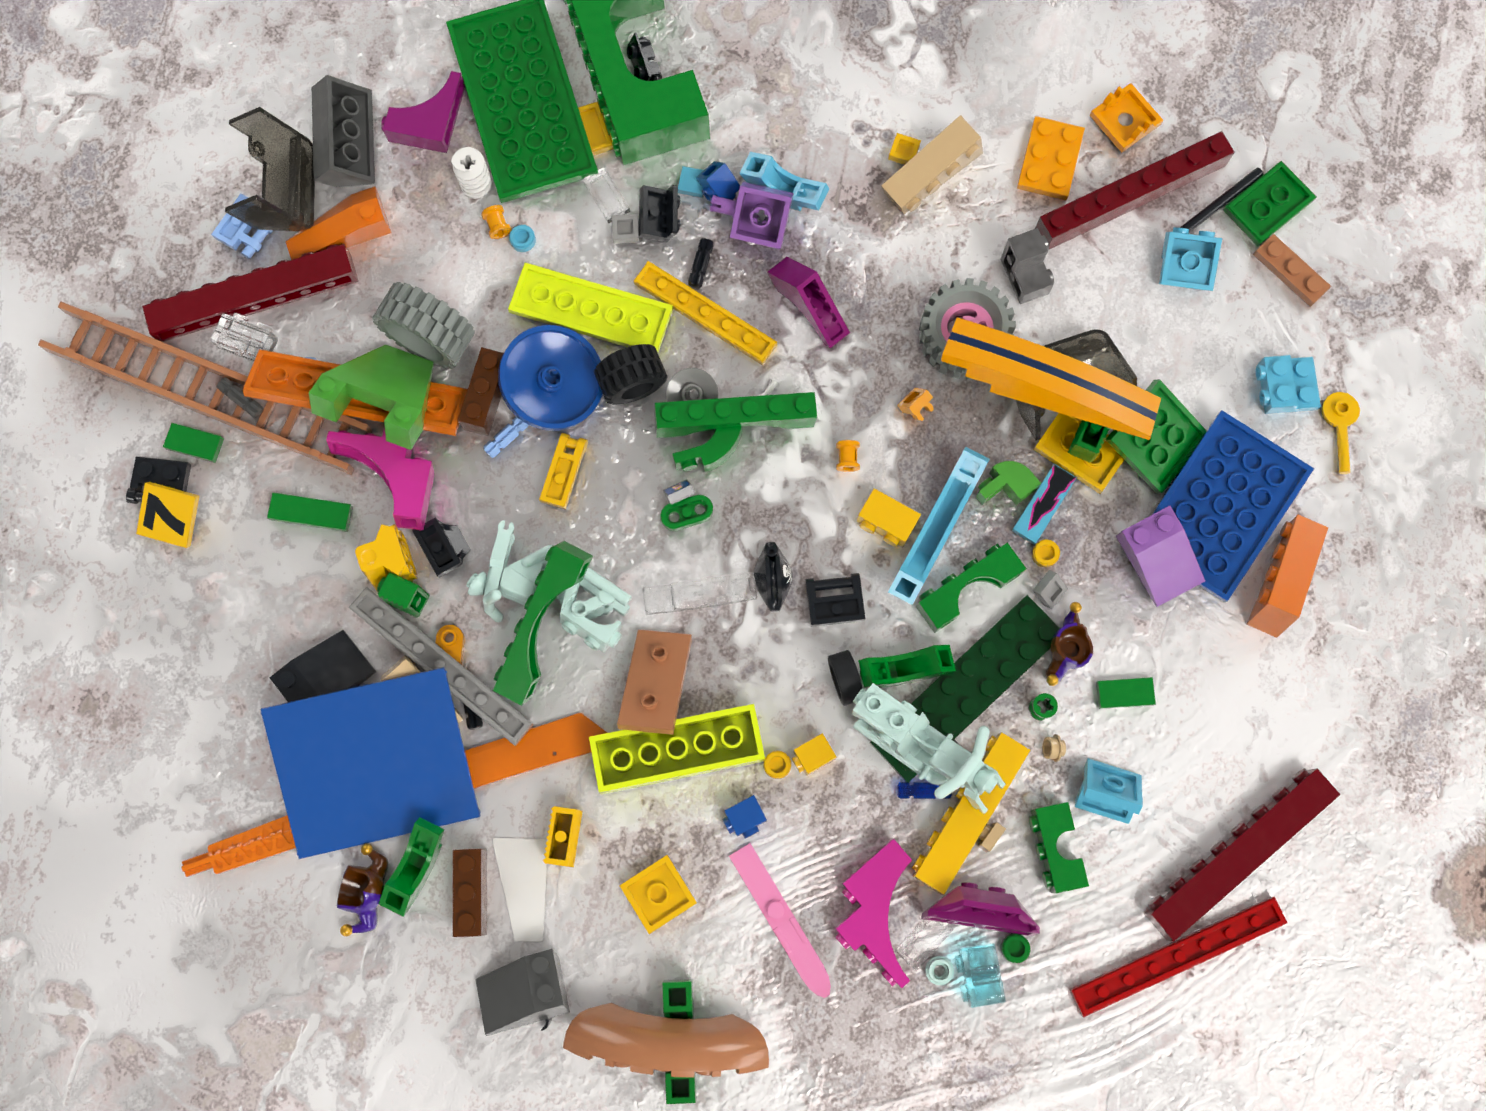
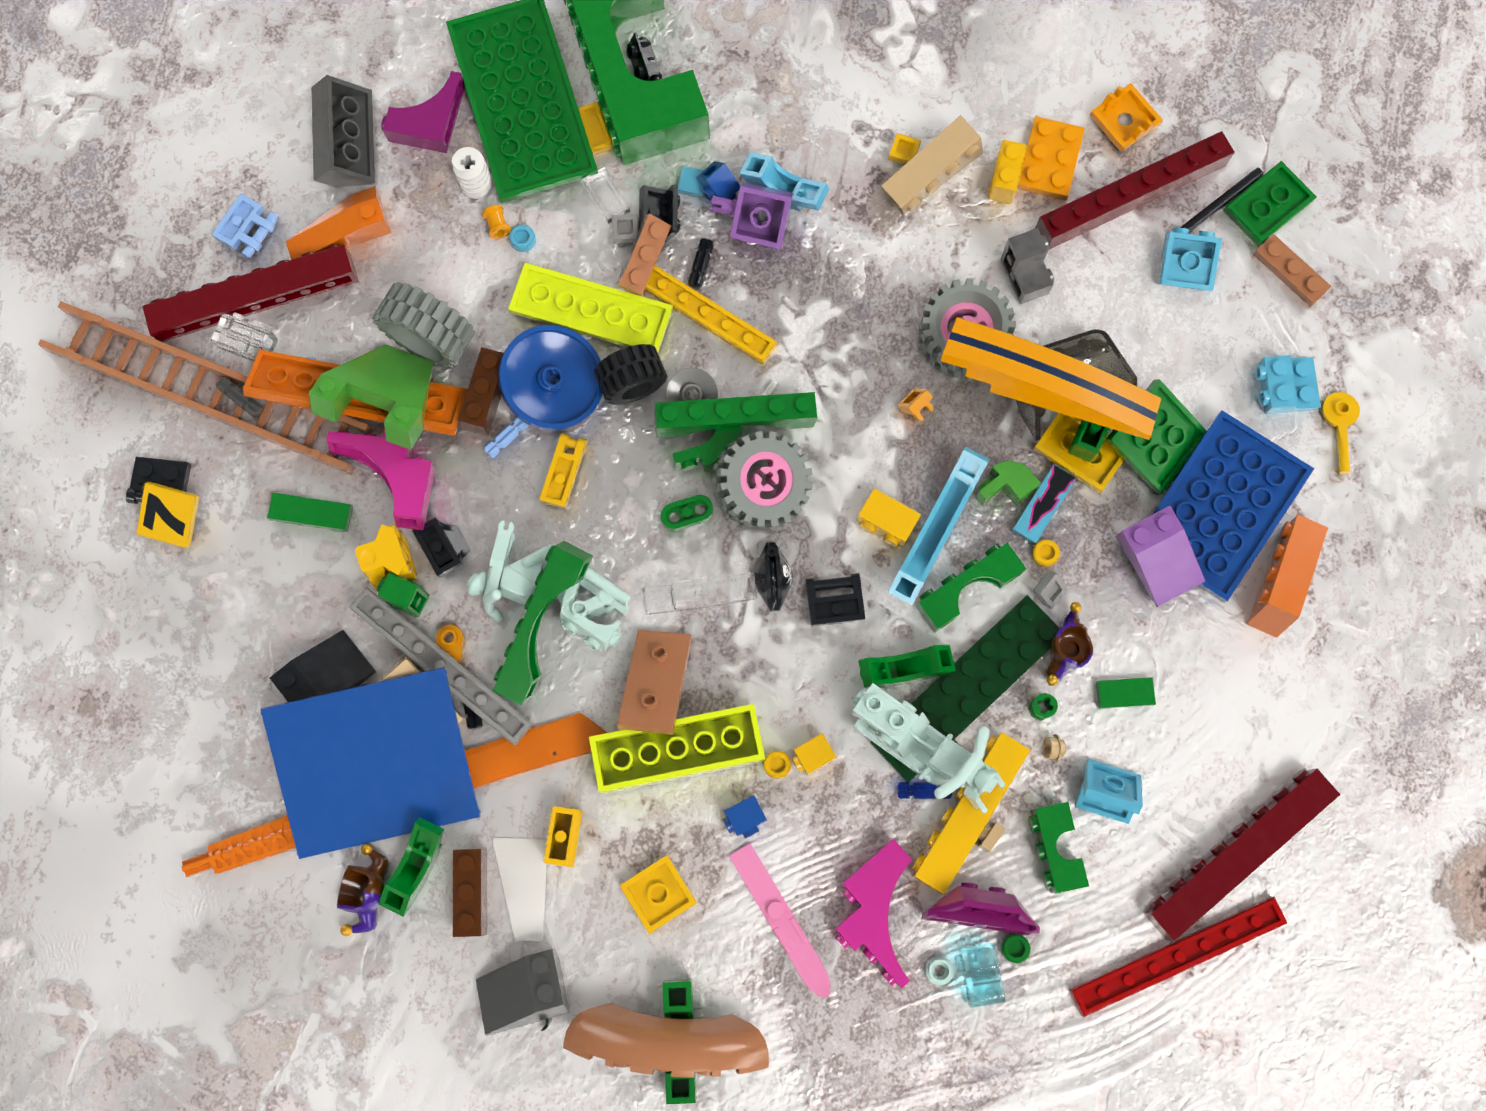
green tile [163,423,224,463] -> none
clear smoke windscreen [225,107,315,231] -> none
tile [663,479,695,504] -> none
magenta arch [767,257,850,348] -> none
black tyre [828,650,863,706] -> none
light orange bush [836,440,860,472] -> none
none -> nougat plate [616,213,671,296]
none -> light grey wheel [711,431,813,528]
none -> yellow brick [988,140,1027,204]

